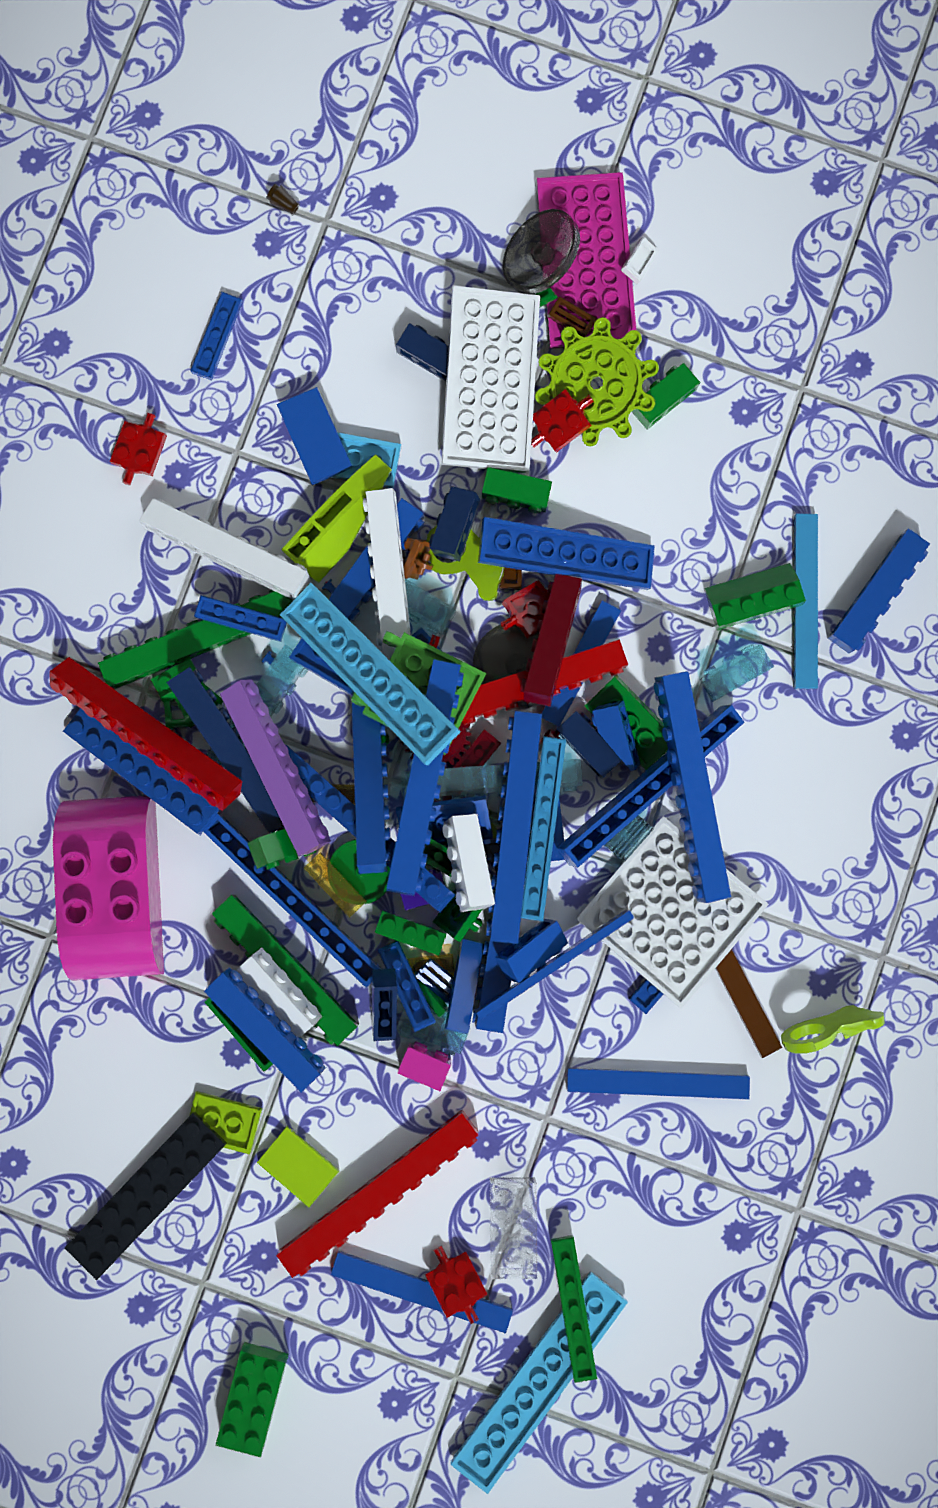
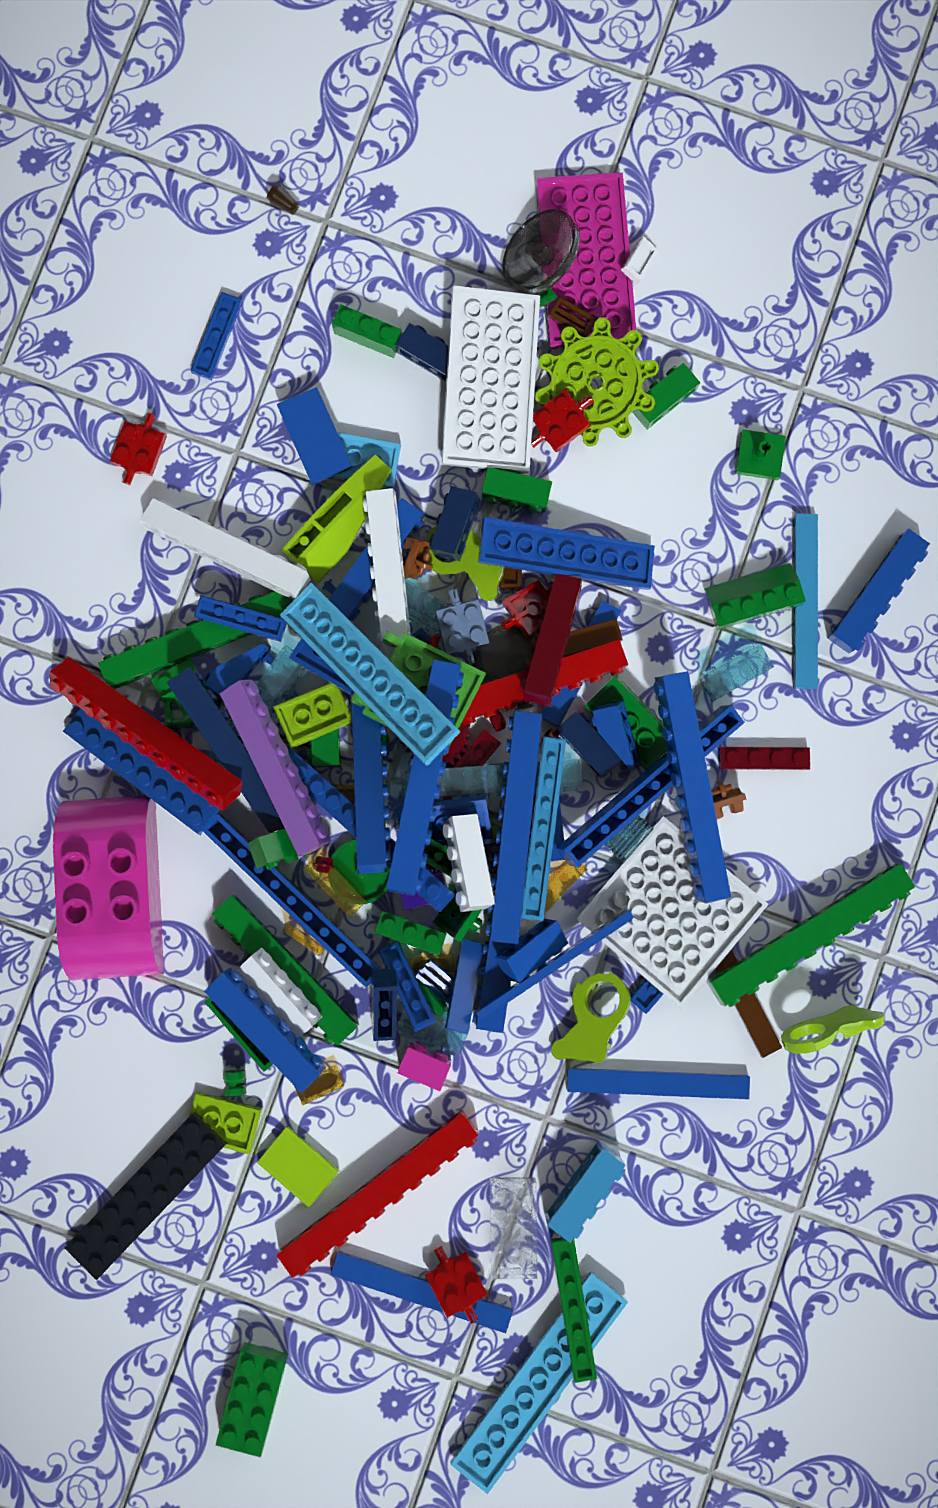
none -> blue slope [204,644,269,696]
none -> green wheel [223,1070,247,1096]
none -> lime tile [273,683,352,749]
none -> clear yellow tile [283,923,326,956]
none -> clear yellow tile [294,1064,345,1106]
none -> green brick [308,728,341,768]
none -> dark red plate [312,856,335,873]
none -> green brick [332,304,402,358]
none -> sand blue plate [434,589,489,664]
none -> dark red tile [489,710,507,732]
none -> clear yellow tile [544,861,588,914]
none -> dark azure brick [545,1140,626,1242]
none -> lime animal [551,972,631,1063]
none -> reddish brown tile [564,619,623,657]
none -> green brick [706,864,915,1007]
none -> dark orange hips [711,780,747,819]
none -> dark red plate [719,747,810,770]
none -> green tile [735,429,786,480]

